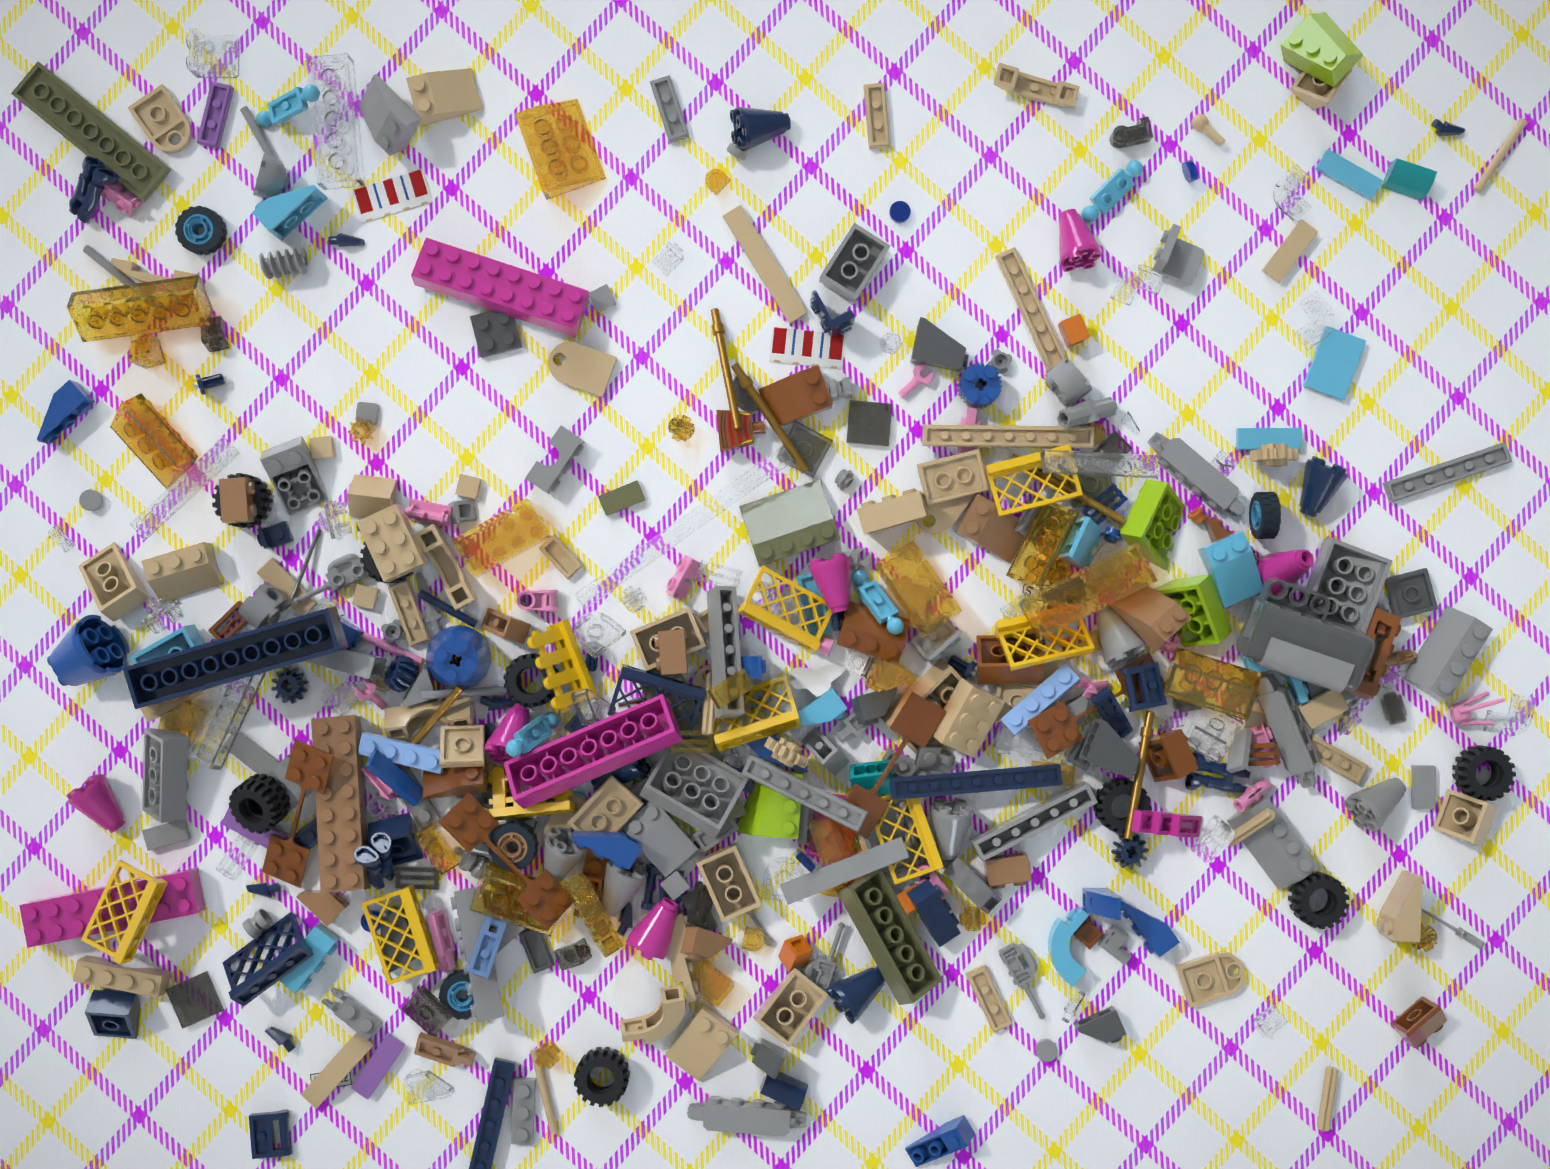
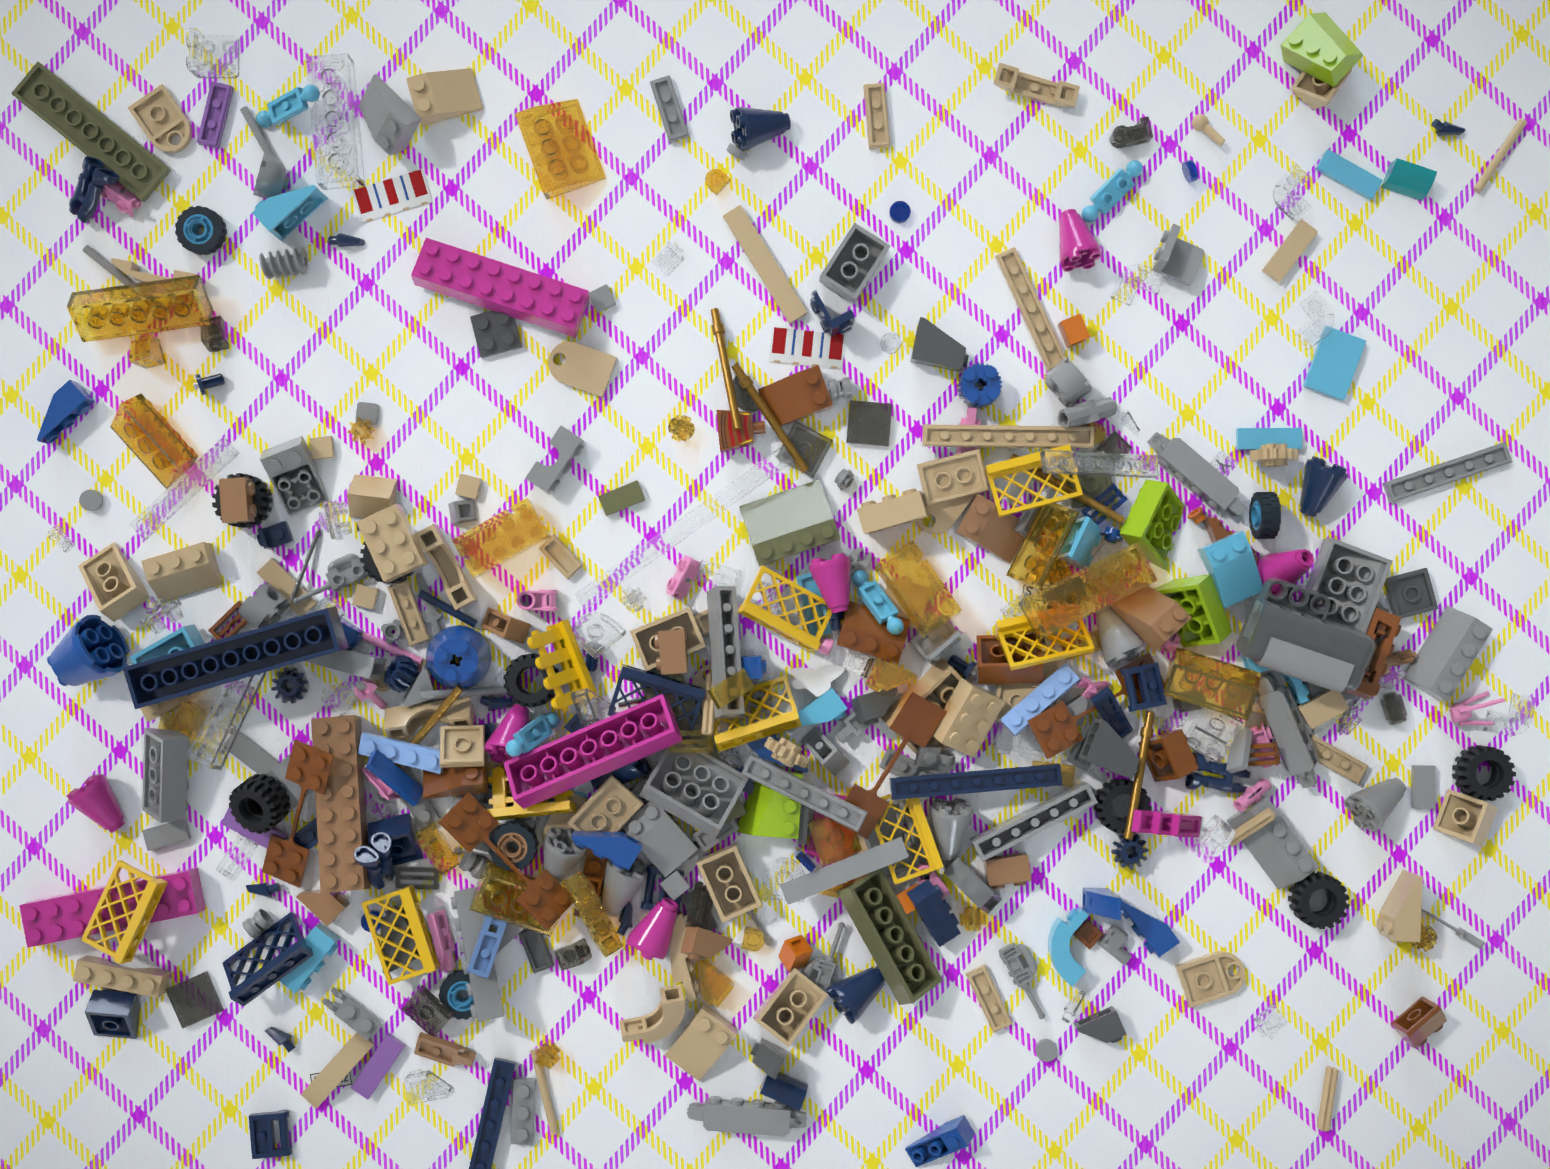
bright pink hinge [405,499,452,527] -> none
black tyre [574,1047,630,1107] -> none
teal brick [850,759,895,795] -> none
bright pink bar [898,364,934,399] -> none
light grey plate [988,349,1012,374] -> none

